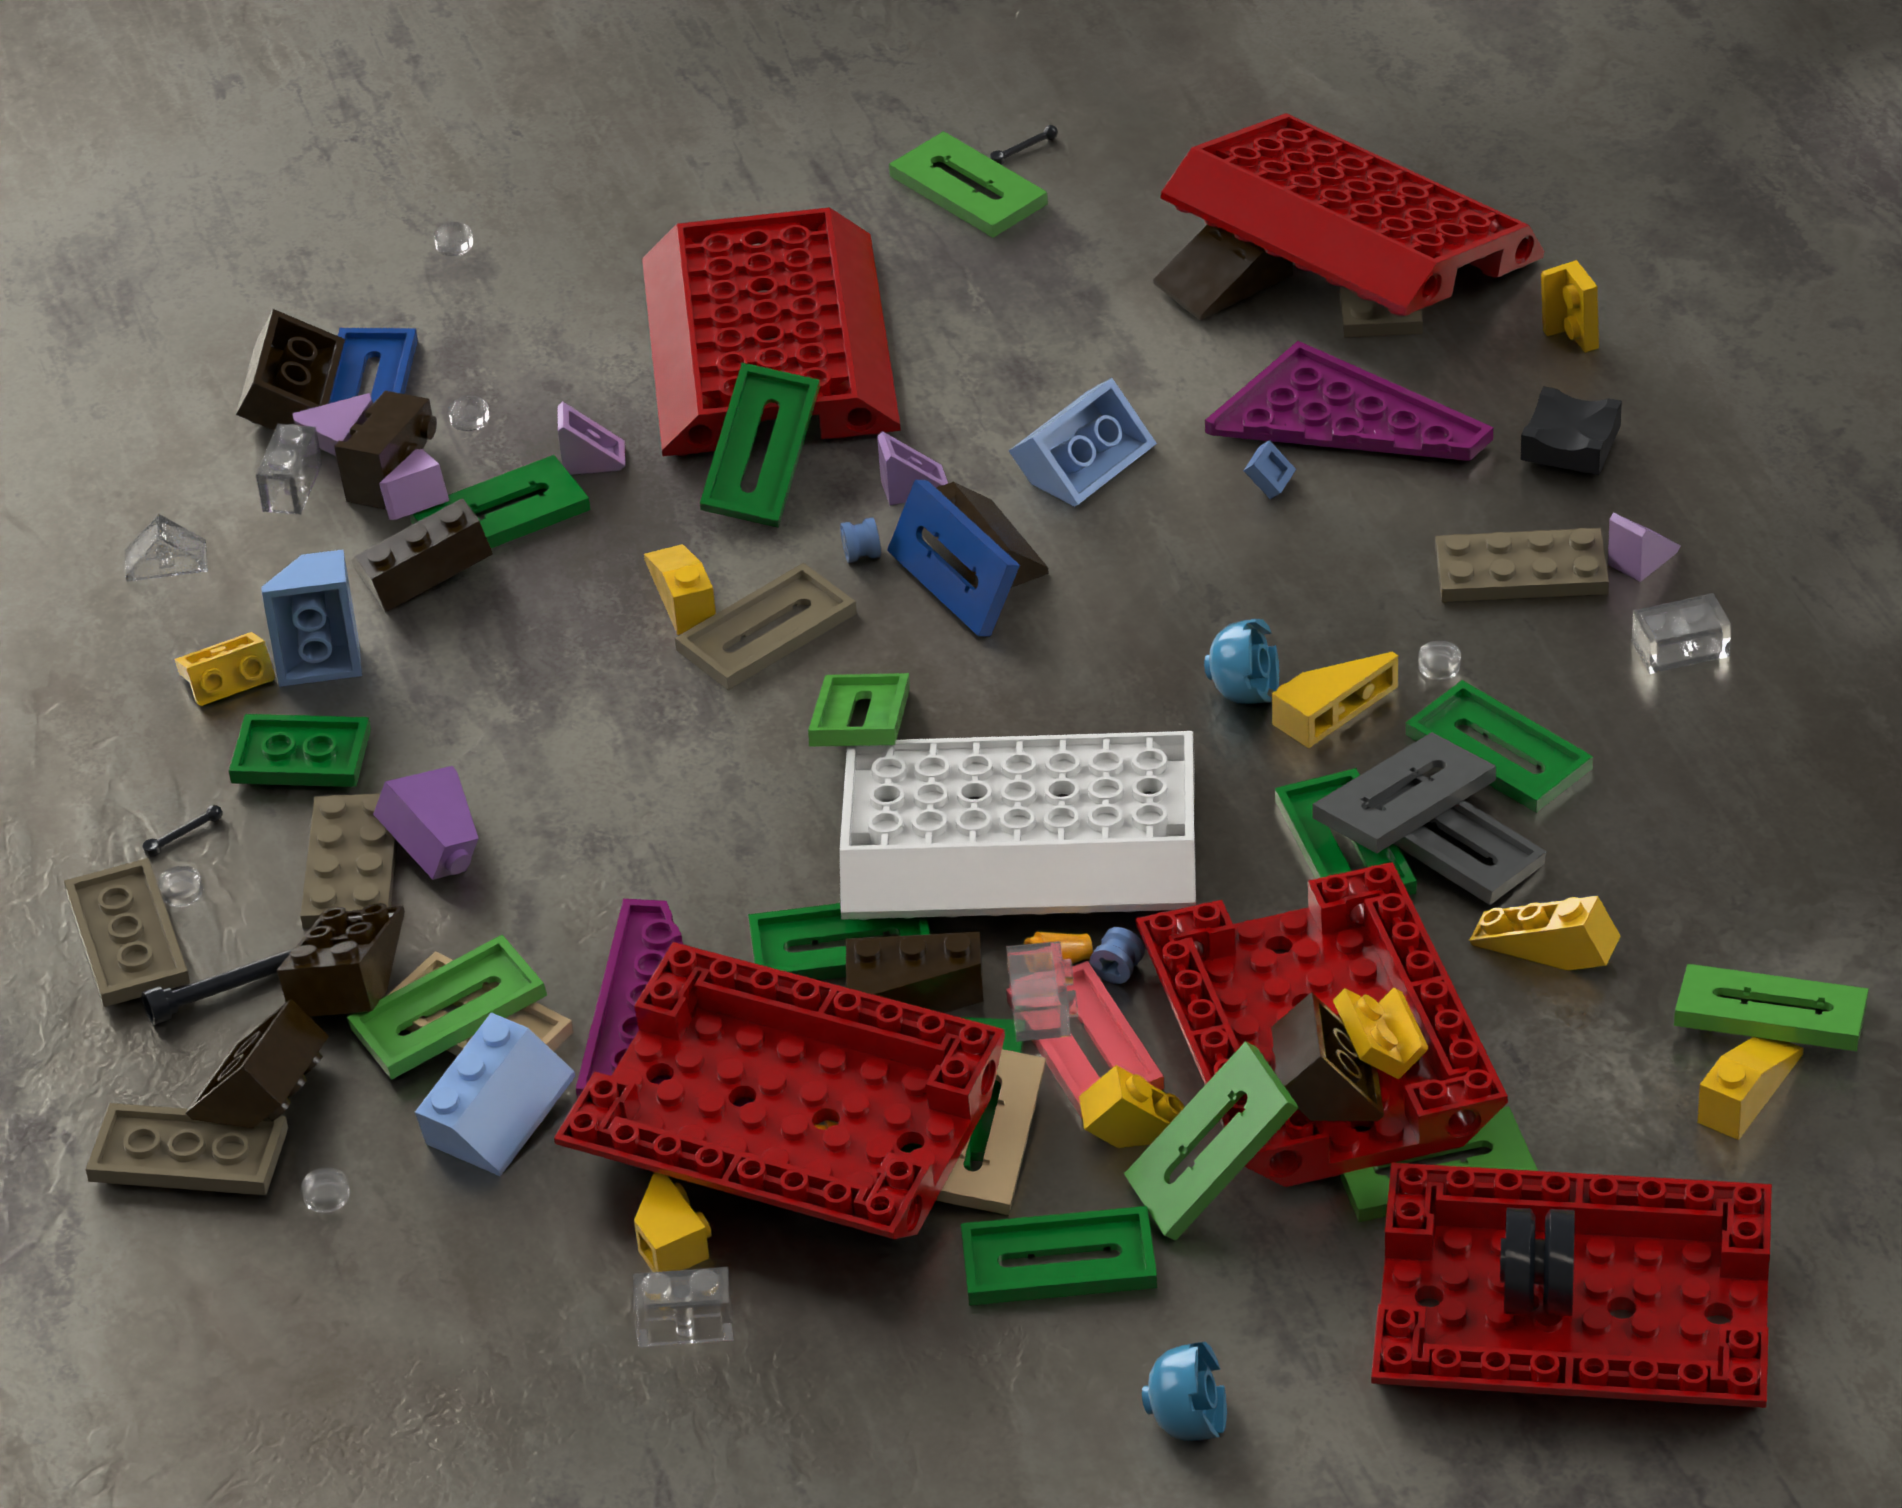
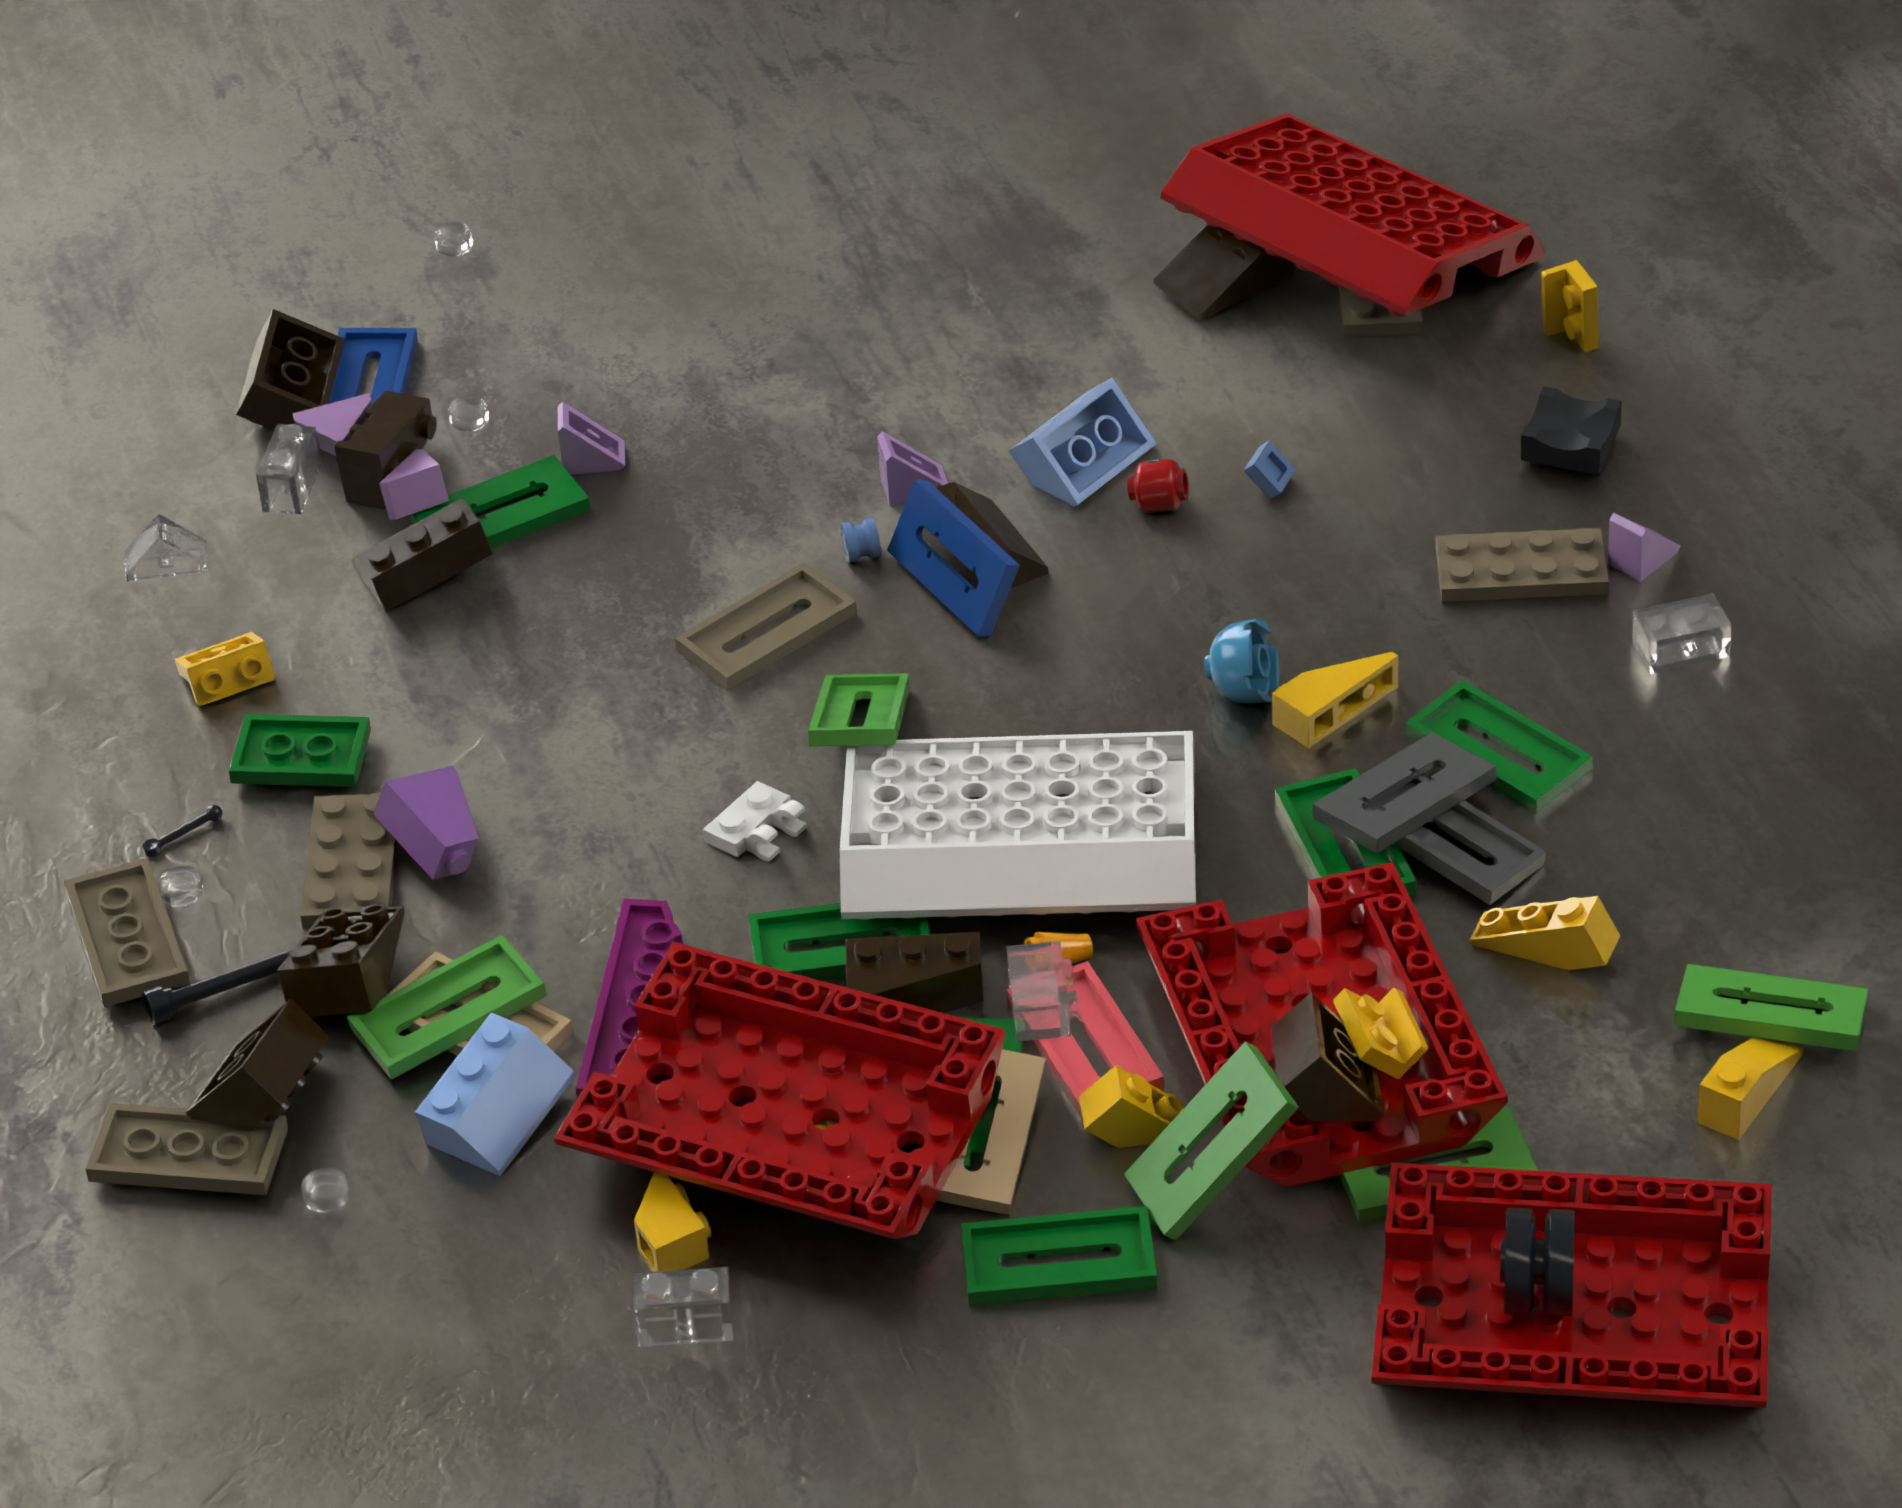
light blue slope [261,550,362,687] -> none
red slope [642,207,901,457] -> none
yellow slope [644,544,716,635] -> none
green piece [700,363,820,528] -> none
bright green piece [889,131,1048,238] -> none
black hinge [990,125,1058,165] -> none
medium blue wheel [1090,927,1145,984] -> none
dark azure cylinder [1142,1341,1227,1441] -> none
magenta wing [1205,341,1494,461] -> none
clear tile [1418,641,1461,680] -> none
none -> white plate [703,781,807,862]
none -> red head [1127,459,1189,513]

